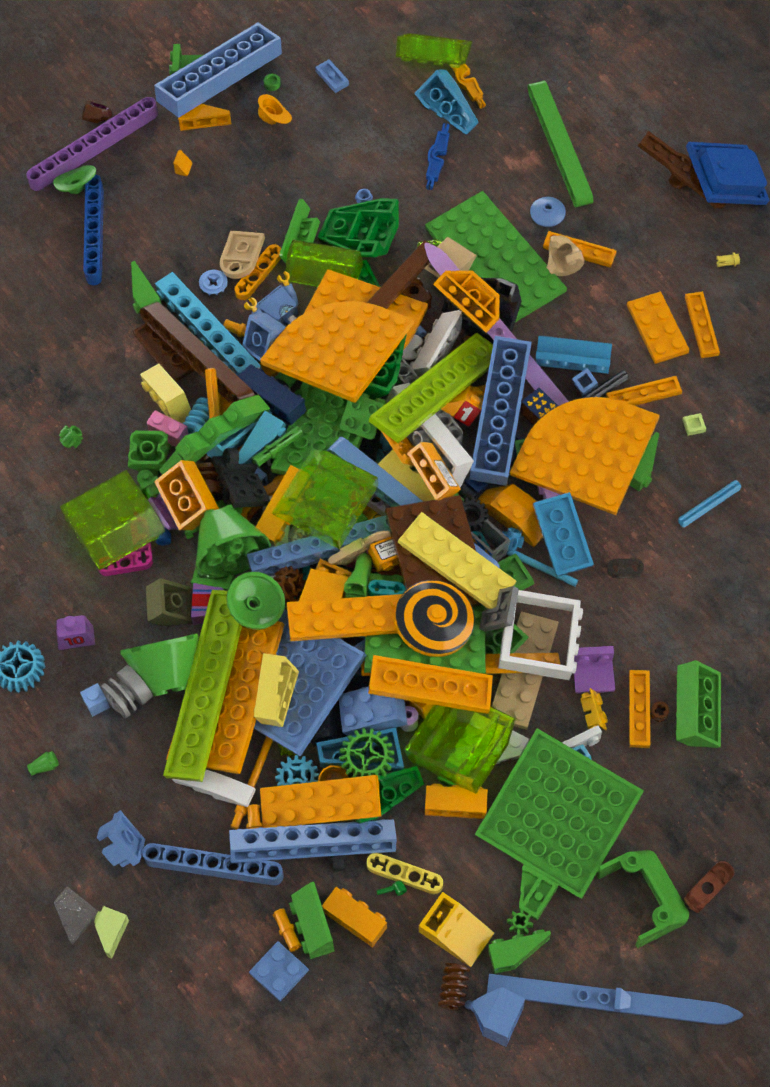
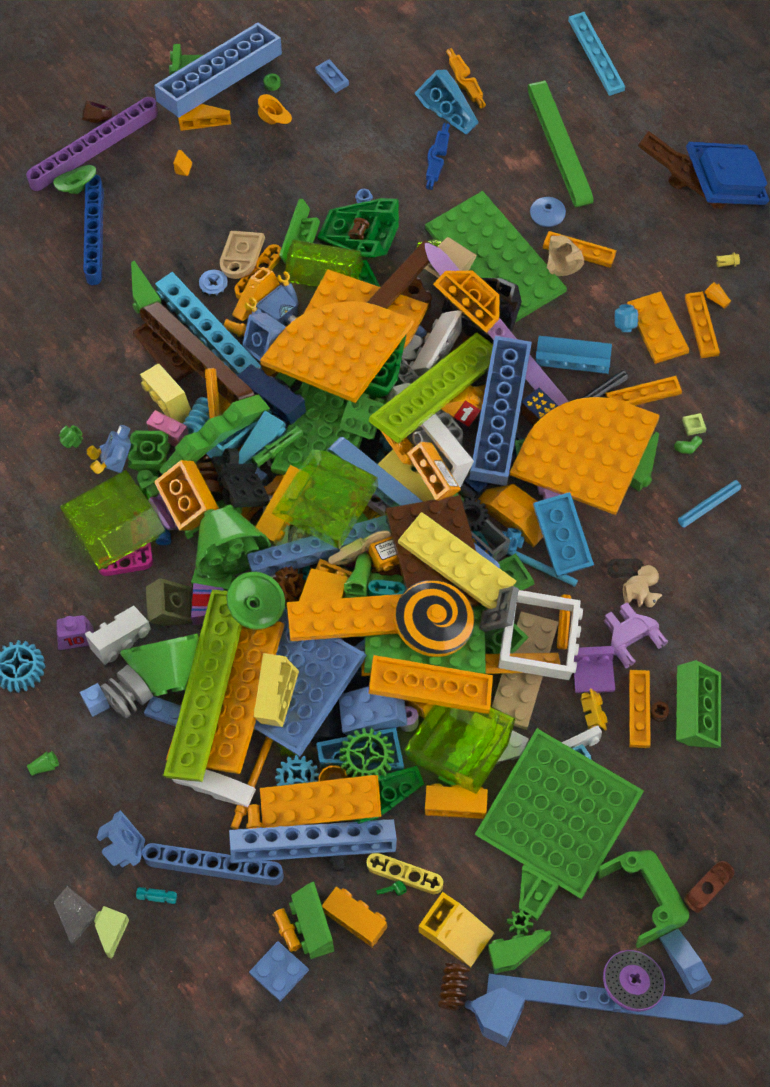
clear neon green slope [396,33,472,68] -> none
medium blue brick [572,368,598,397] -> none
none -> white wedge [85,606,151,665]
none -> medium blue torso [87,425,131,474]
none -> teal axle [136,887,177,904]
none -> medium blue plate [144,696,181,727]
none -> light orange slope [232,267,280,321]
none -> reddish brown bush [348,217,369,240]
none -> light orange axle [557,594,571,650]
none -> medium azure plate [568,12,625,96]
none -> piece [603,950,665,1012]
none -> lavender connector [604,603,668,668]
none -> dark azure head [614,304,638,332]
none -> tan animal [623,565,662,608]
none -> medium blue slope [660,929,712,995]
none -> bright green arm [674,436,702,454]
none -> light orange cone [704,282,731,308]

